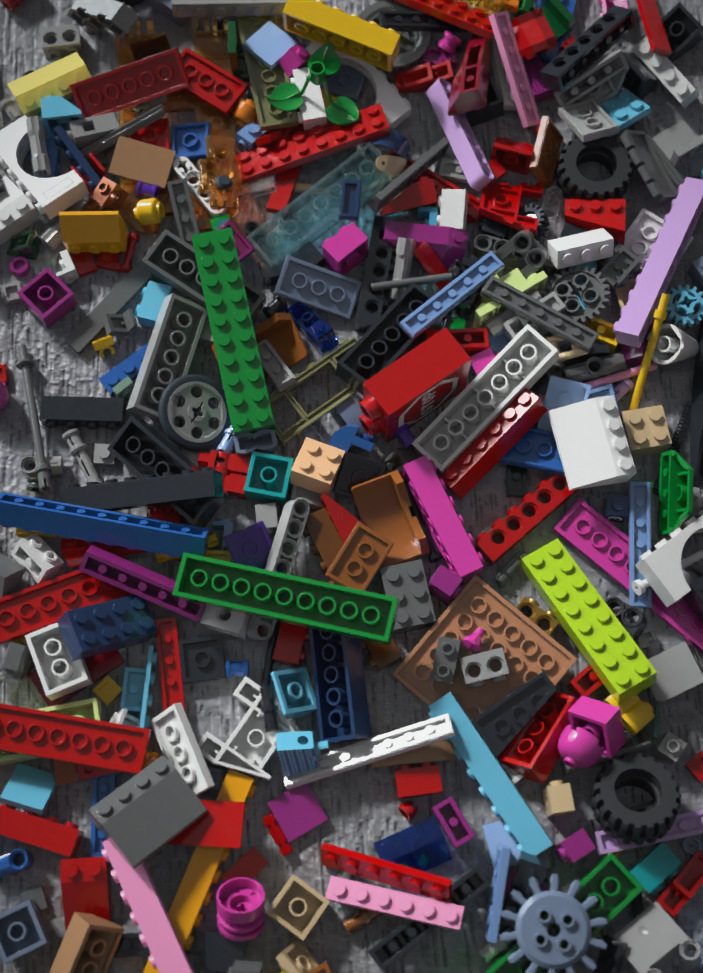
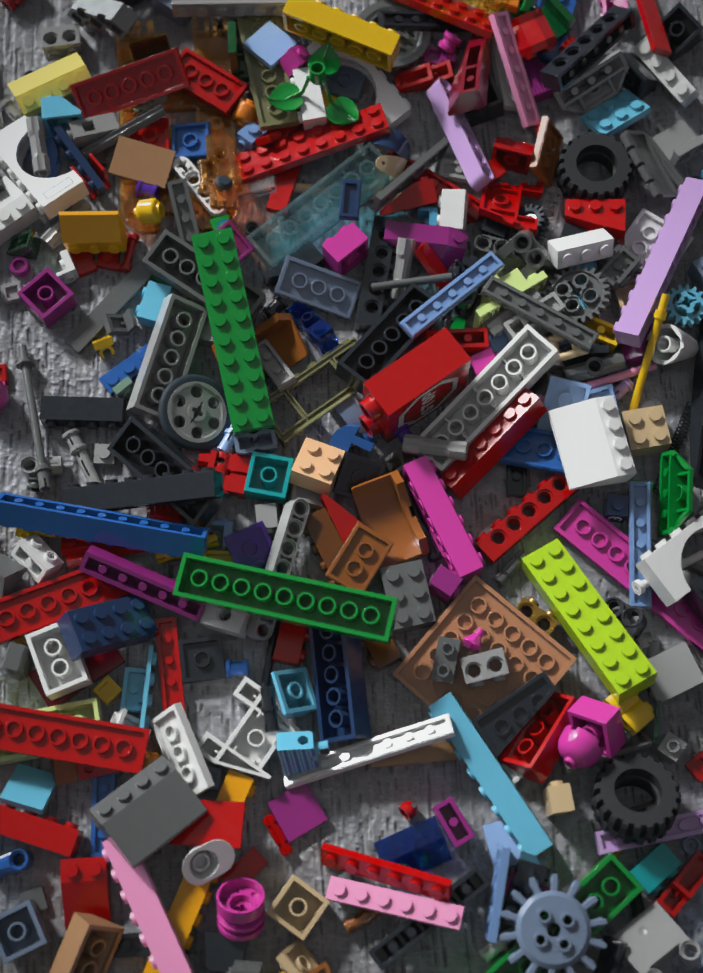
copper brick [82,176,129,211] -> none
red brick [394,762,443,800] -> none
magenta brick [554,828,596,865] -> none
light grey tile [558,99,620,142] -> none
red brick [567,665,603,699] -> none
none -> white piece [182,840,235,885]
none -> light grey axle [402,434,469,461]

